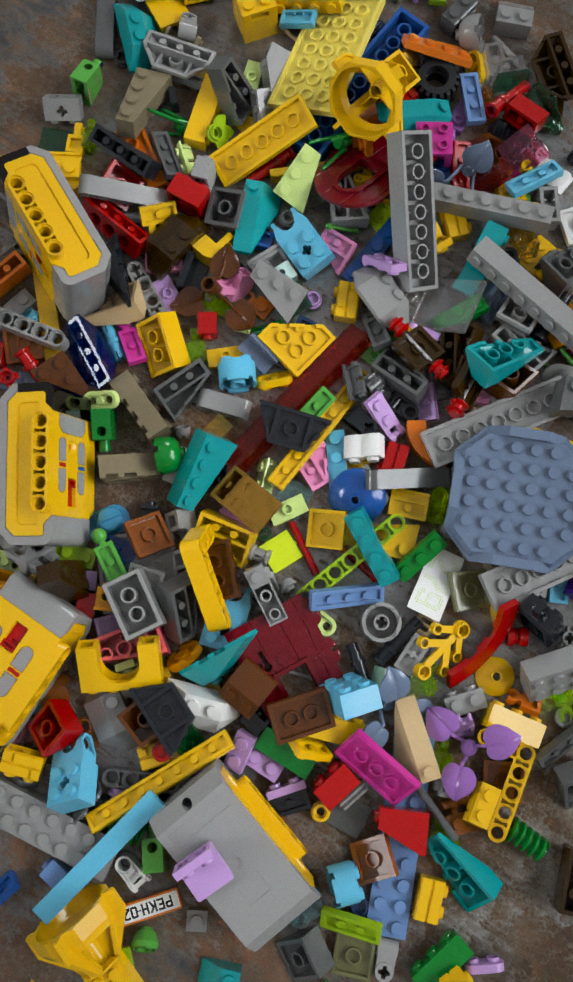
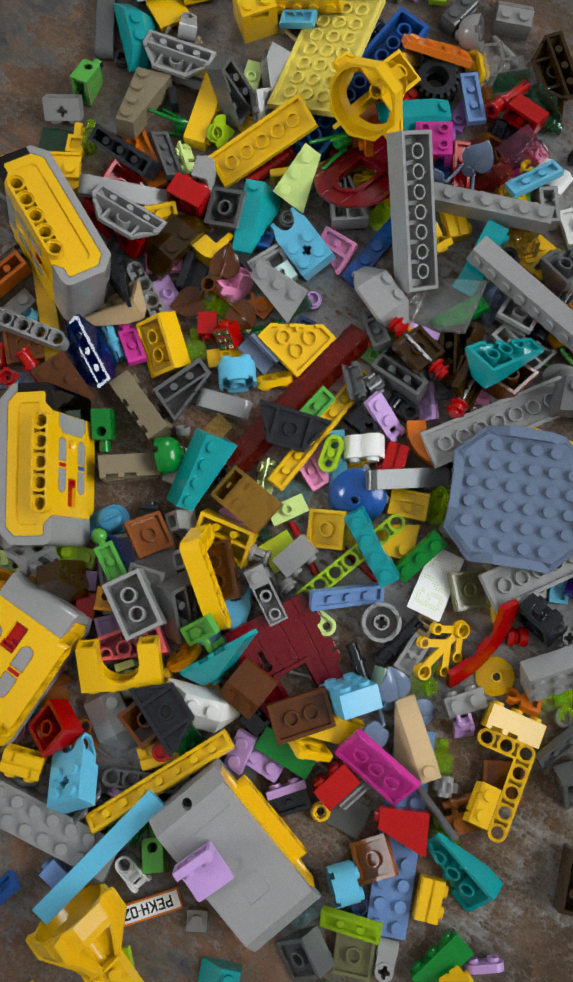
yellowish green plate [83,390,120,410] -> none
bright green cone [131,926,159,953] -> none
bright green hinge [325,222,359,235] -> none
yellow brick [330,280,360,325] -> none
lavender plate [362,253,407,275] -> none
medium lavender plant [426,706,521,801] -> none
green piece [506,817,551,863] -> none
none -> light grey wedge [91,183,167,240]
none -> bright green plate [179,613,226,653]
none -> brick [213,319,244,350]
none -> light grey brick [272,534,319,578]
none -> lime plate [318,435,345,473]

